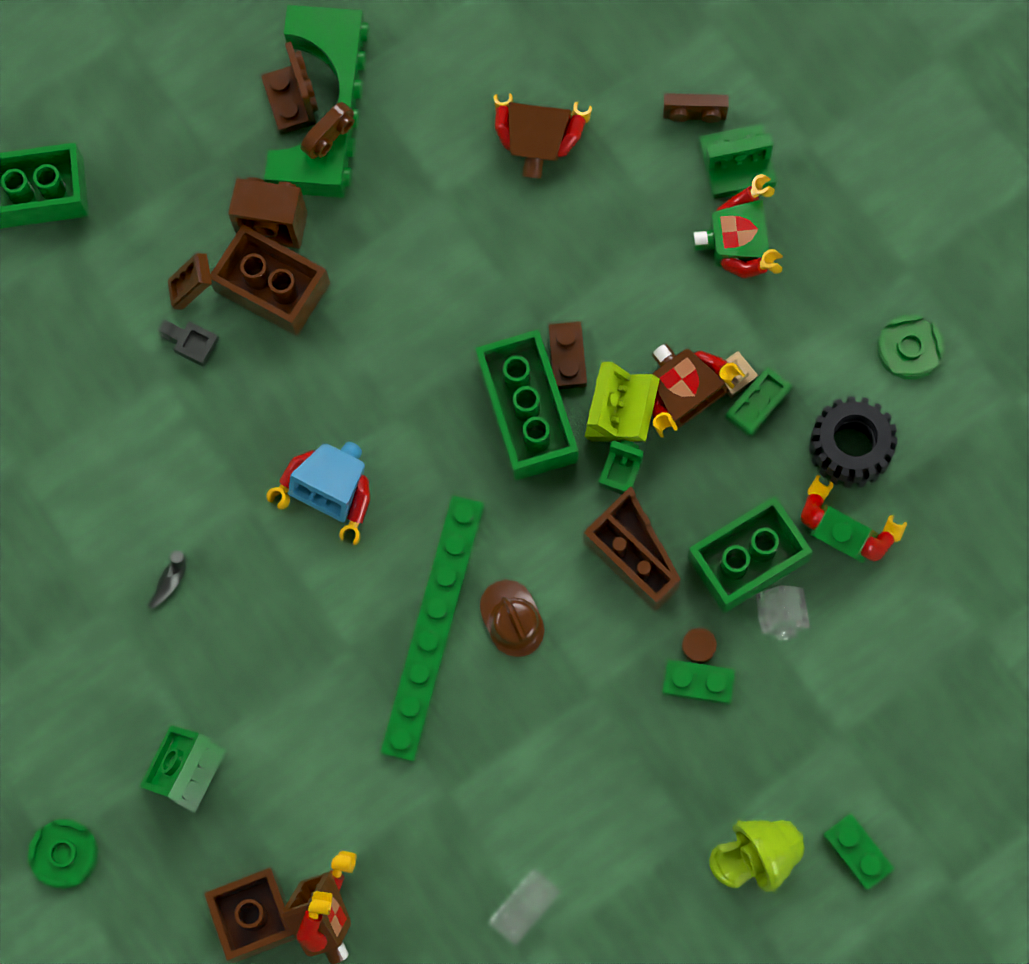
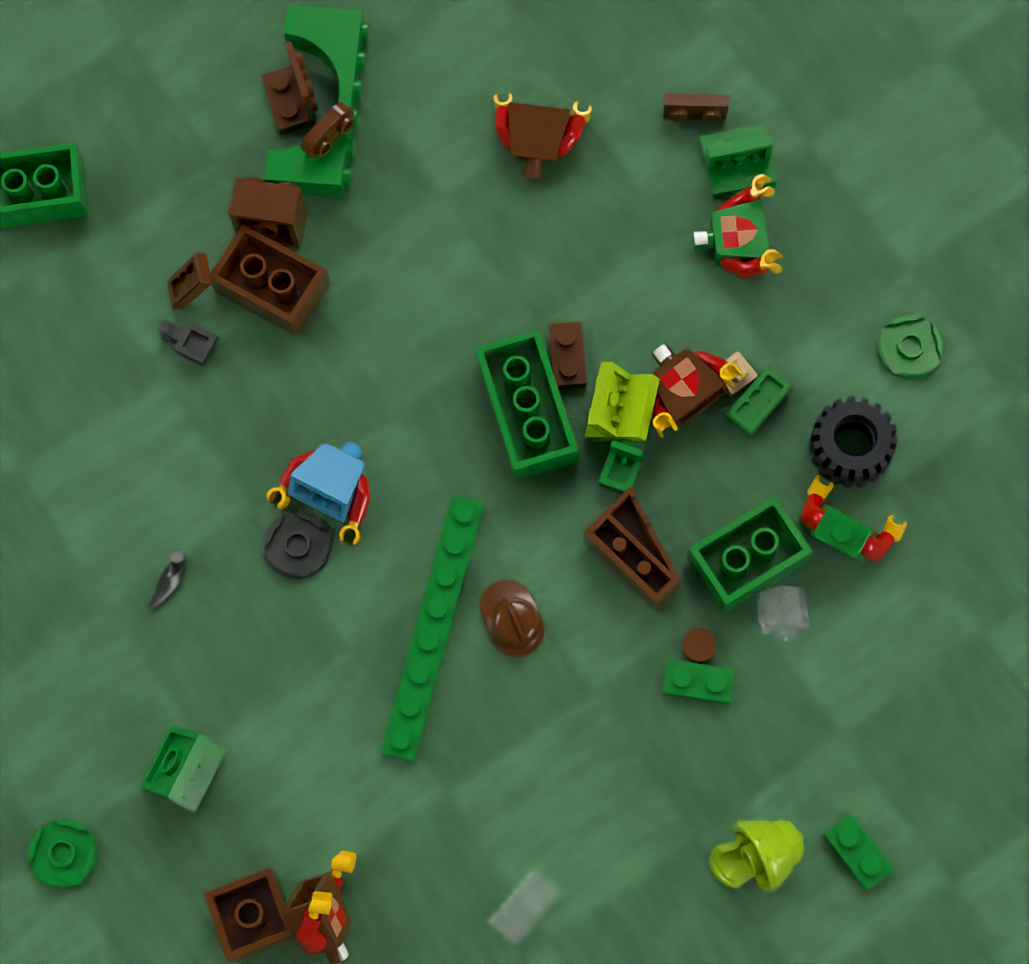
none -> pearl dark grey tile [264,512,331,579]

